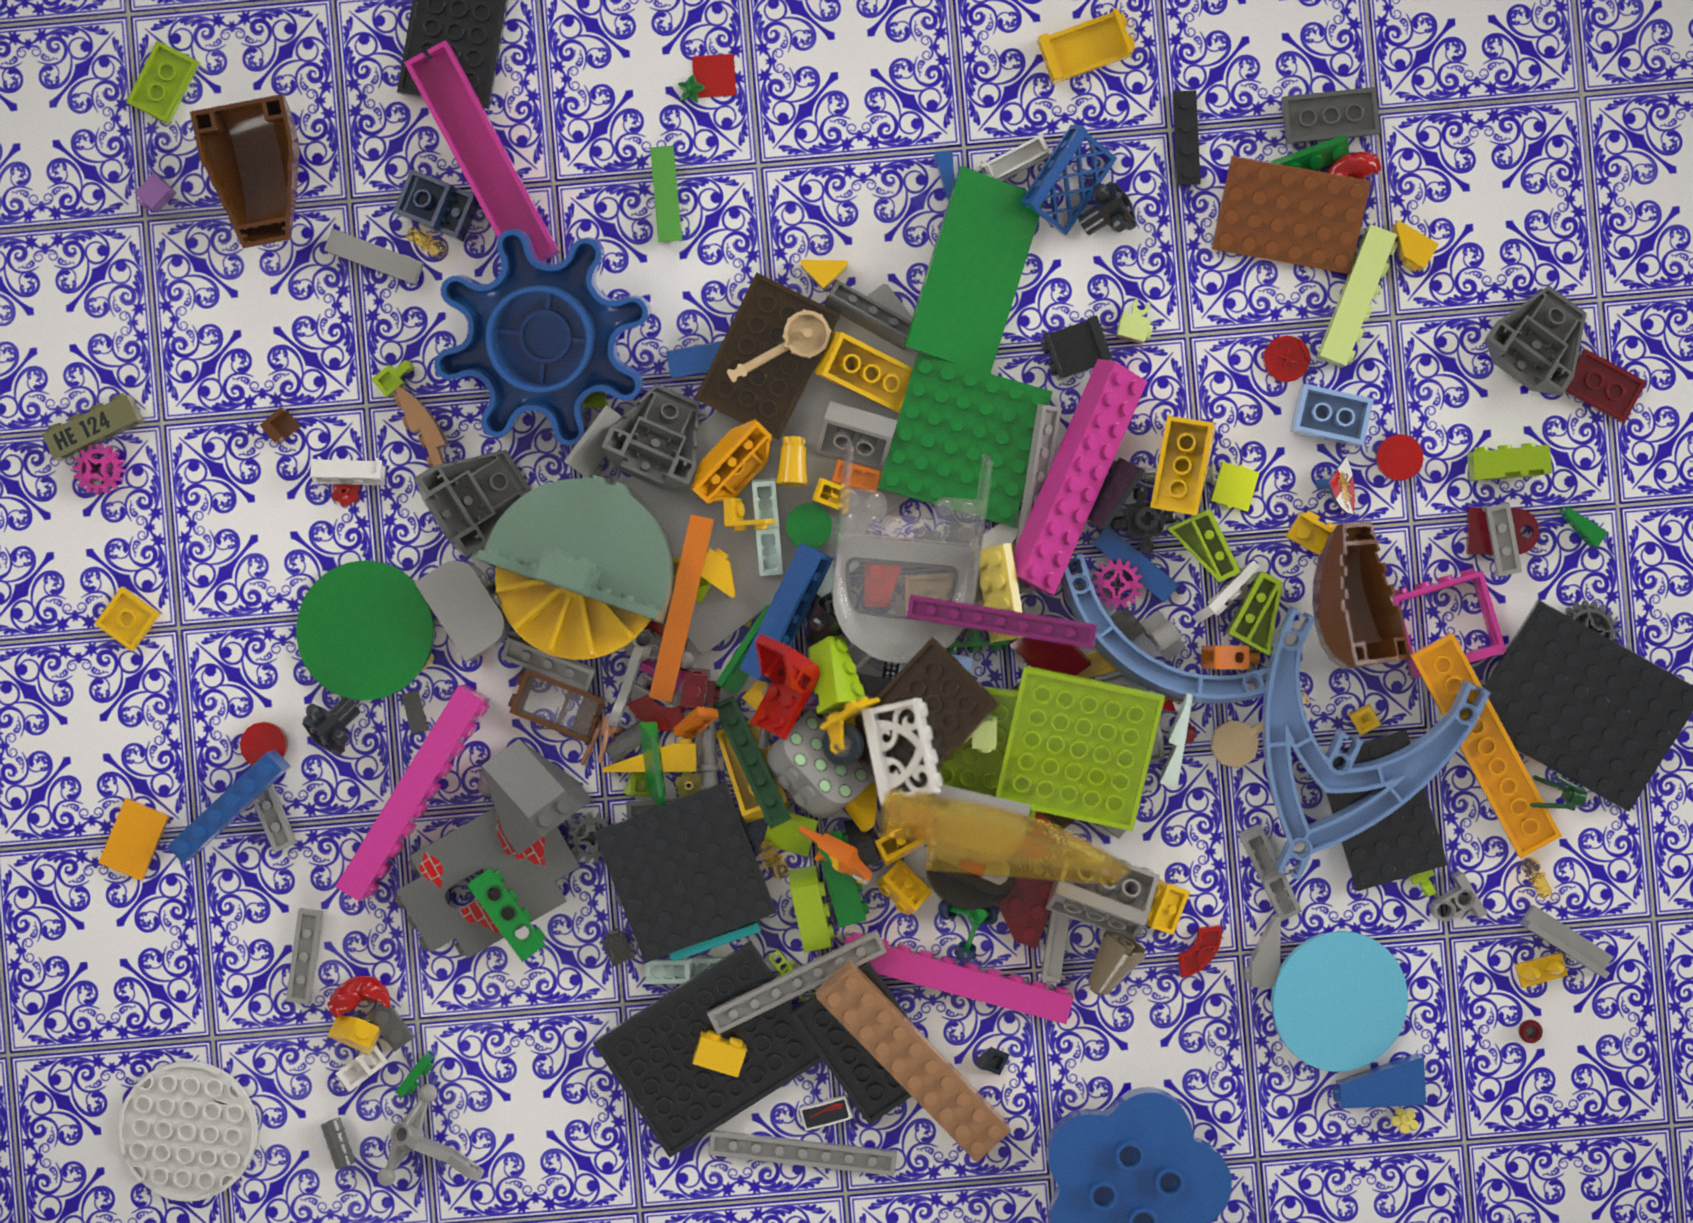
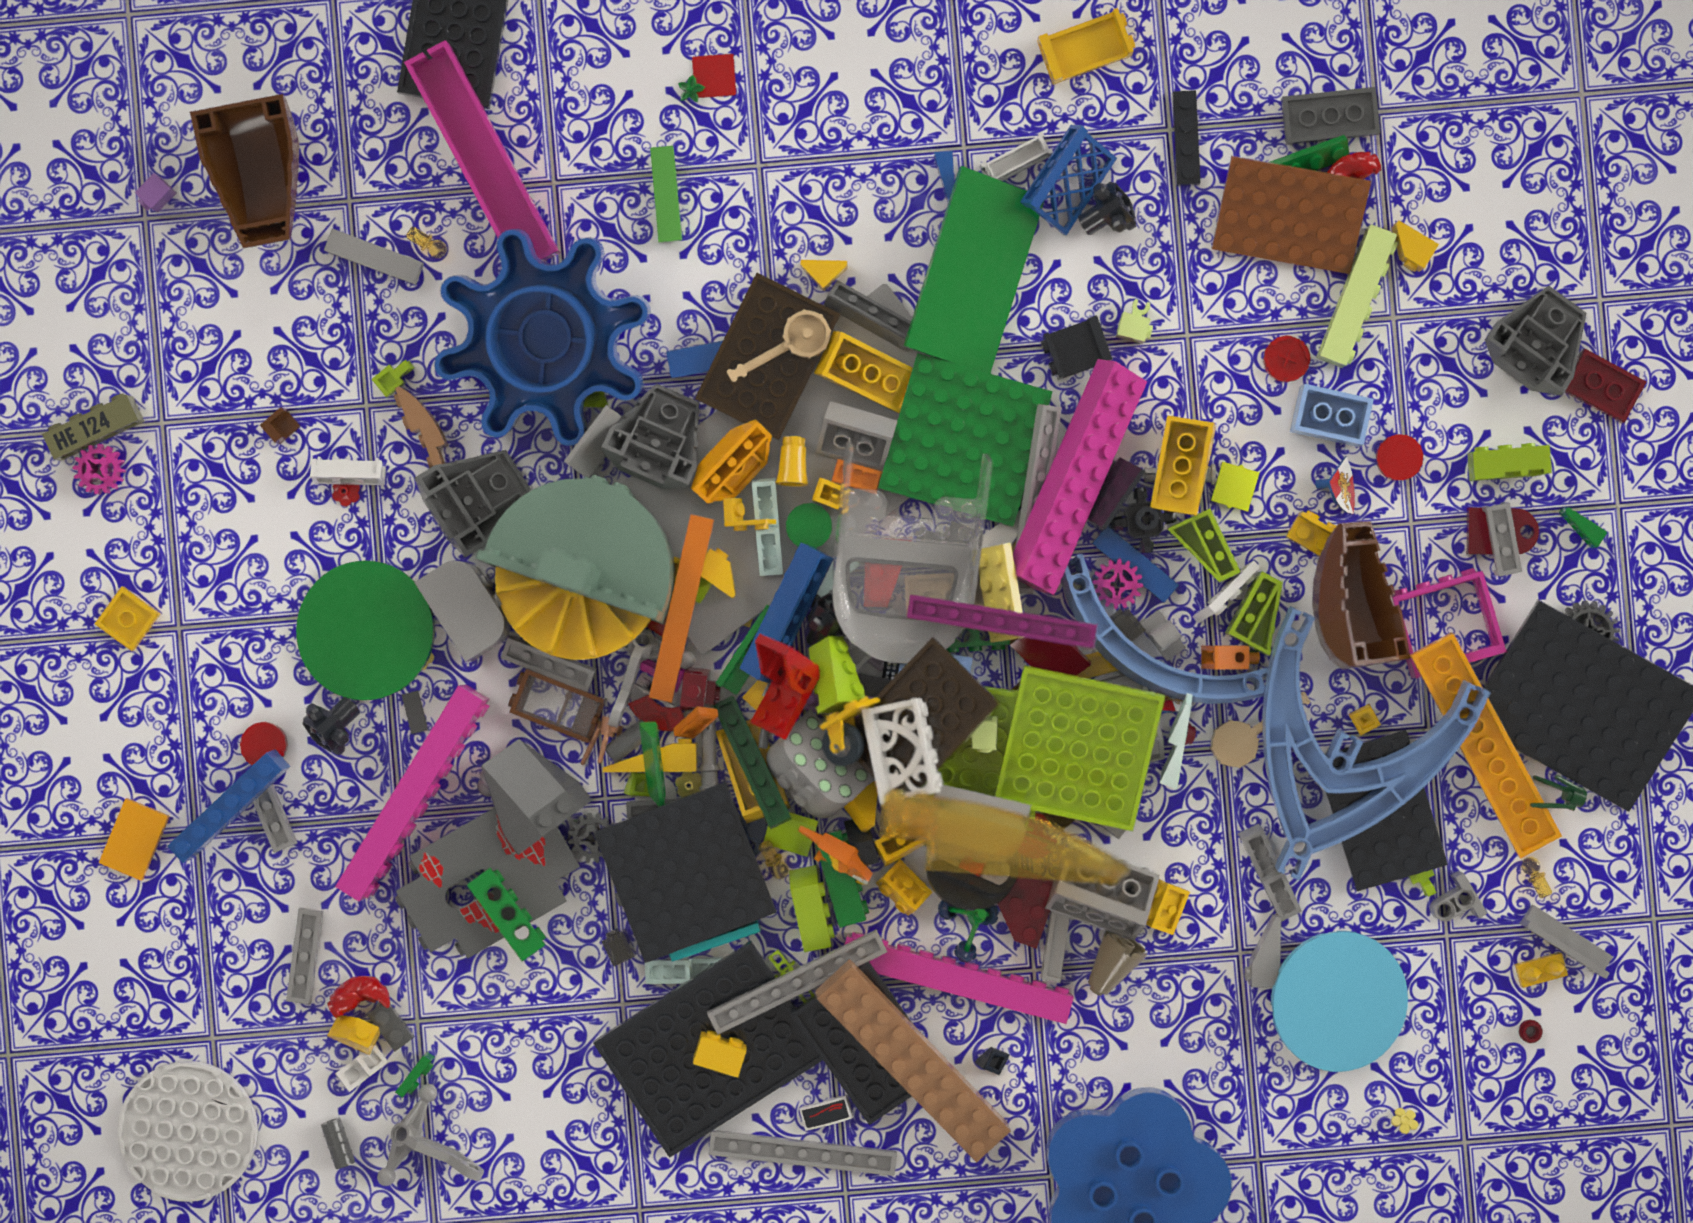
lime tile [126,41,200,125] -> none
dark blue slope [393,169,479,242] -> none
red tile [1177,924,1222,978] -> none
blue slope [1333,1054,1426,1109] -> none

